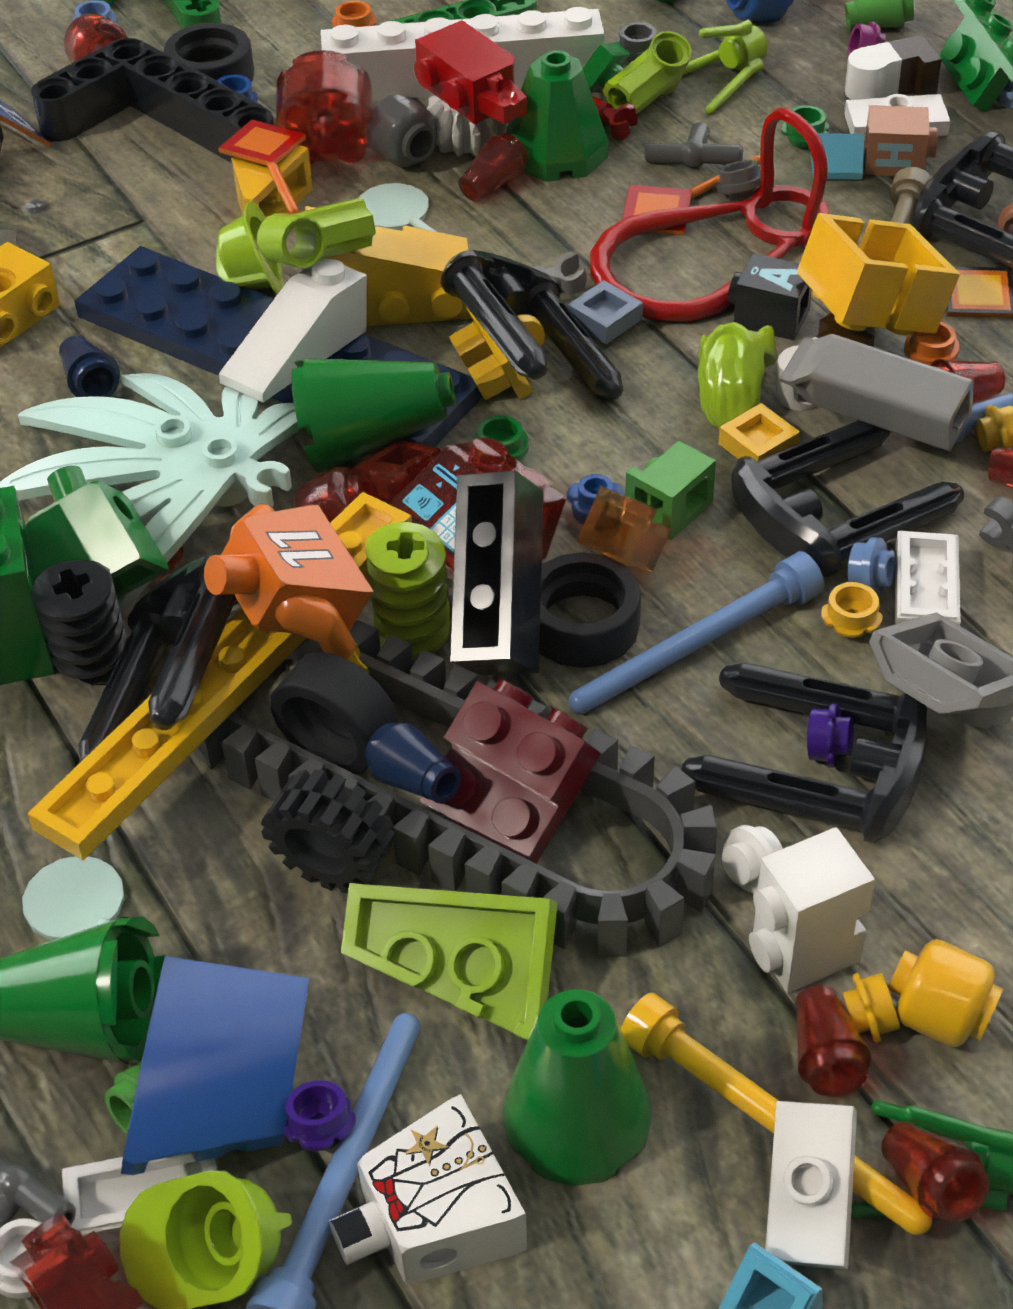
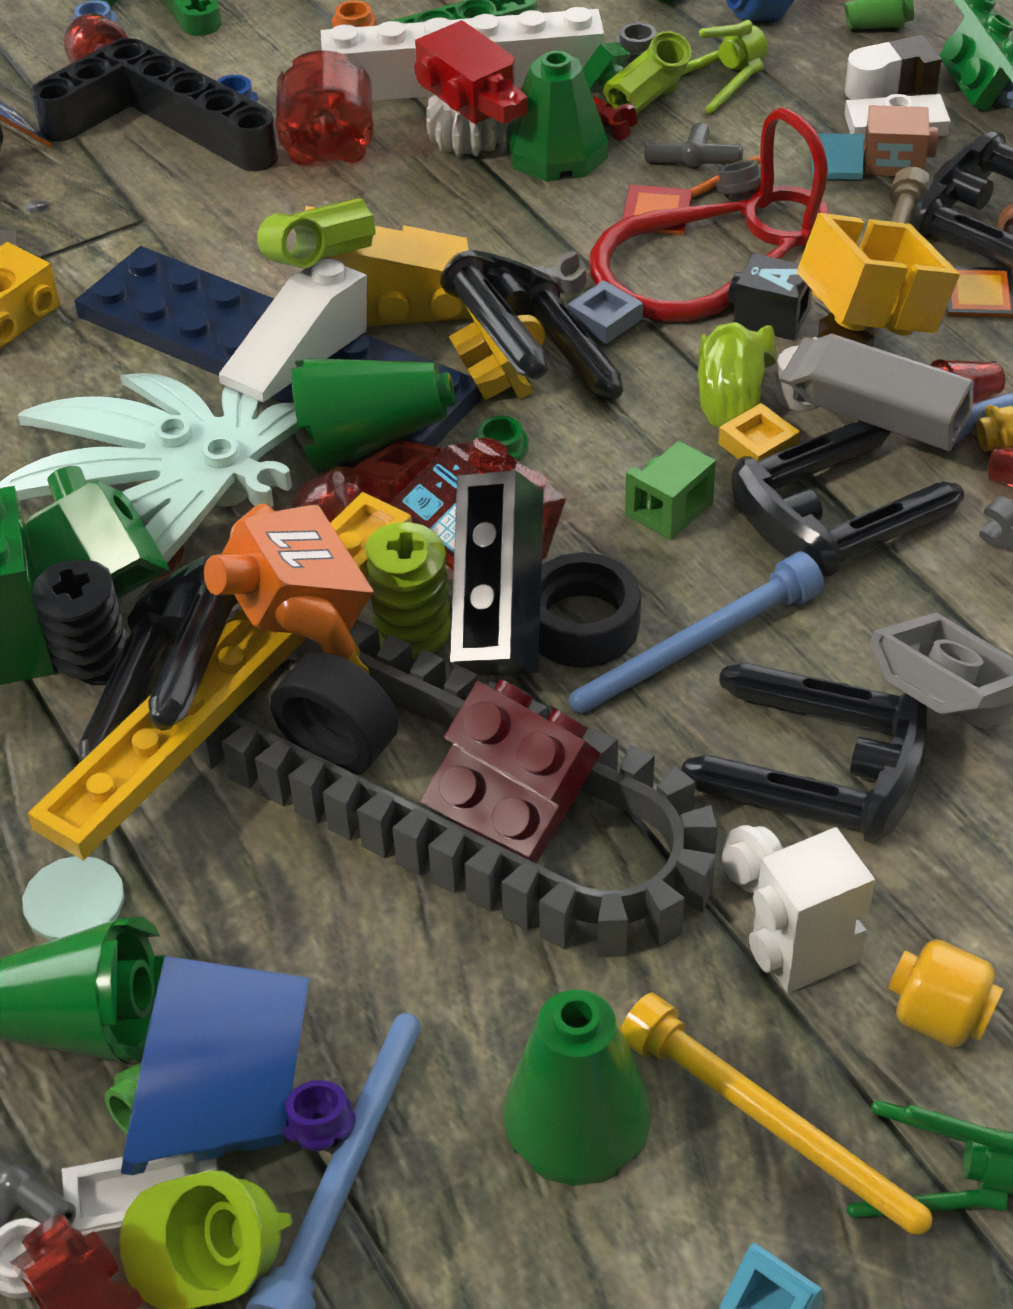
dark blue cone [59,335,120,397] -> none
black tyre [164,23,254,81] -> none
lime piece [216,201,285,295] -> none
orange piece [218,120,306,214] -> none
yellow slope [231,145,313,217] -> none
black tyre [261,769,395,893] -> none
white torso [329,1094,527,1284] -> none
lime wing [341,883,558,1040] -> none
light aqua piece [359,183,437,232] -> none
dark blue cone [365,722,462,804] -> none
dark grey head [366,94,438,168] -> none
clear red cone [458,133,529,202] -> none
blue plate [567,474,624,527] -> none
clear orange brick [577,486,672,572] -> none
white plate [765,1101,857,1270] -> none
green plate [781,105,829,149] -> none
clear red cone [795,985,871,1097] -> none
dark purple plate [807,703,854,768] -> none
yellow plate [821,582,883,638] -> none
yellow plate [842,972,900,1043] -> none
magenta plate [848,21,886,57] -> none
medium blue plate [848,537,896,597] -> none
clear red cone [881,1122,989,1222] -> none
white plate [895,531,961,626] -> none
orange plate [904,321,960,369] -> none

